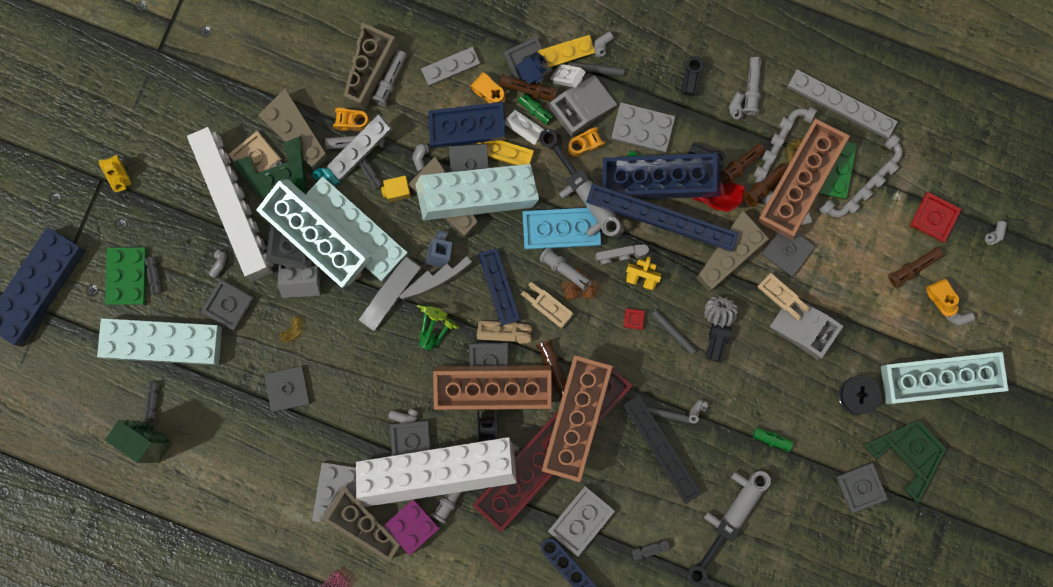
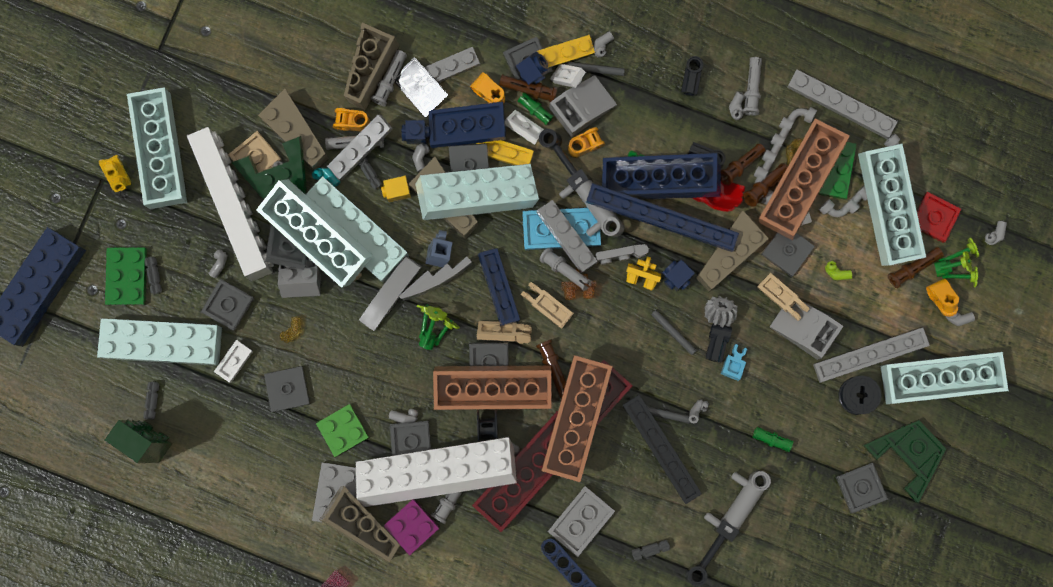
light grey plate [611,102,675,153] -> none
red tile [623,308,645,330] -> none
none -> light aqua brick [127,87,187,209]
none -> white plate [214,340,253,383]
none -> bright green plate [316,404,369,457]
none -> sticker [395,57,448,118]
none -> dark blue brick [401,120,429,144]
none -> light grey plate [536,200,598,273]
none -> dark blue brick [662,260,695,291]
none -> medium azure plate [721,344,747,381]
none -> light grey plate [813,328,930,383]
none -> lime arm [825,261,852,280]
none -> light aqua brick [858,144,926,266]
none -> plant [934,238,980,288]

